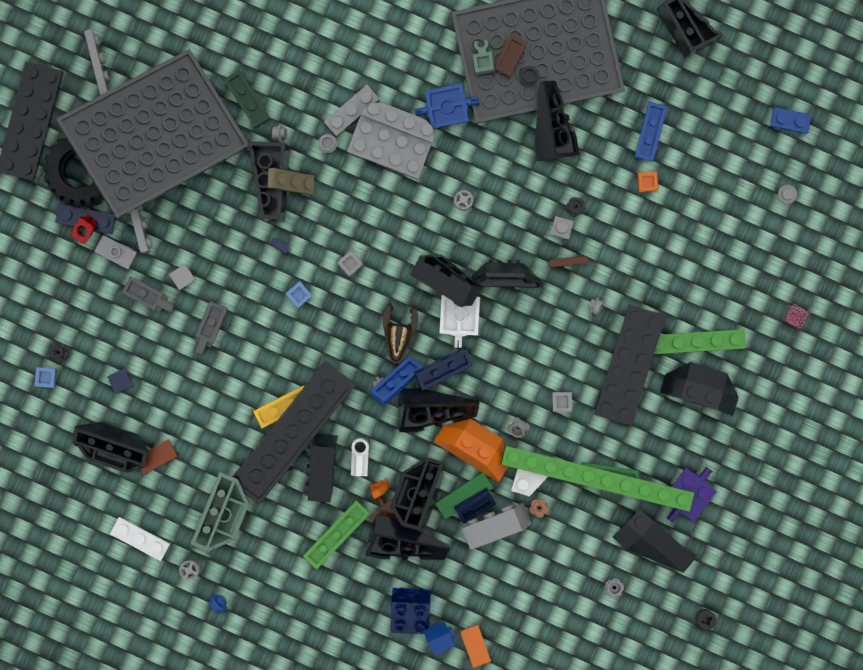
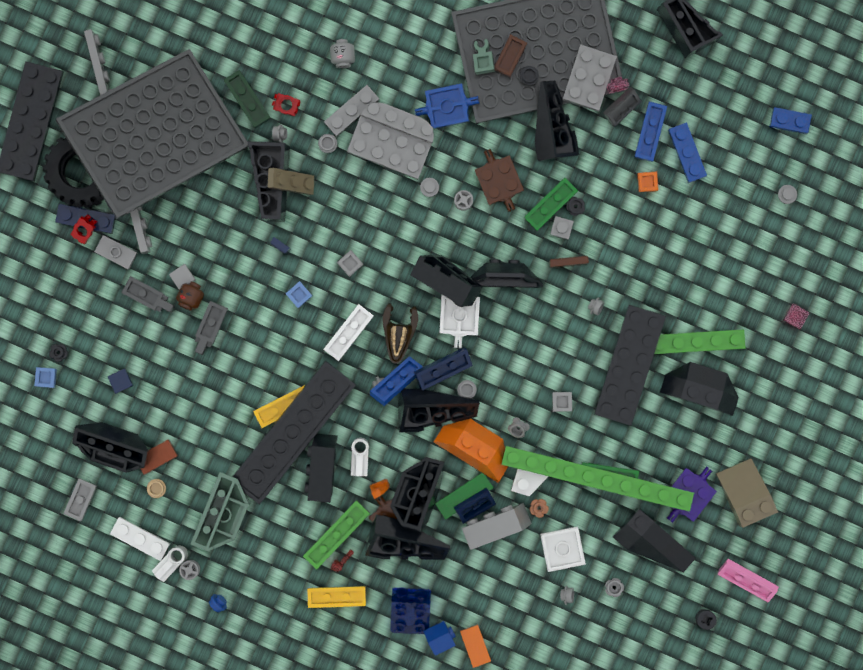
none -> light grey plate [63,478,97,521]
none -> tan plate [147,479,166,498]
none -> white piece [152,545,188,582]
none -> reddish brown head [176,281,204,311]
none -> red piece [272,93,301,117]
none -> yellow plate [307,586,366,608]
none -> white plate [323,304,374,361]
none -> light grey head [330,39,355,68]
none -> clear red hand [331,549,354,572]
none -> light grey plate [420,178,439,197]
none -> light grey plate [457,380,477,399]
none -> reddish brown plate [475,149,524,212]
none -> green plate [524,178,578,231]
none -> white tile [540,526,586,572]
none -> light grey plate [560,586,574,605]
none -> light grey plate [562,44,617,112]
none -> dark grey plate [603,87,642,127]
none -> clear pink plate [607,77,629,94]
none -> blue plate [668,122,707,183]
none -> dark tan slope [716,458,778,528]
none -> bright pink plate [717,559,779,602]

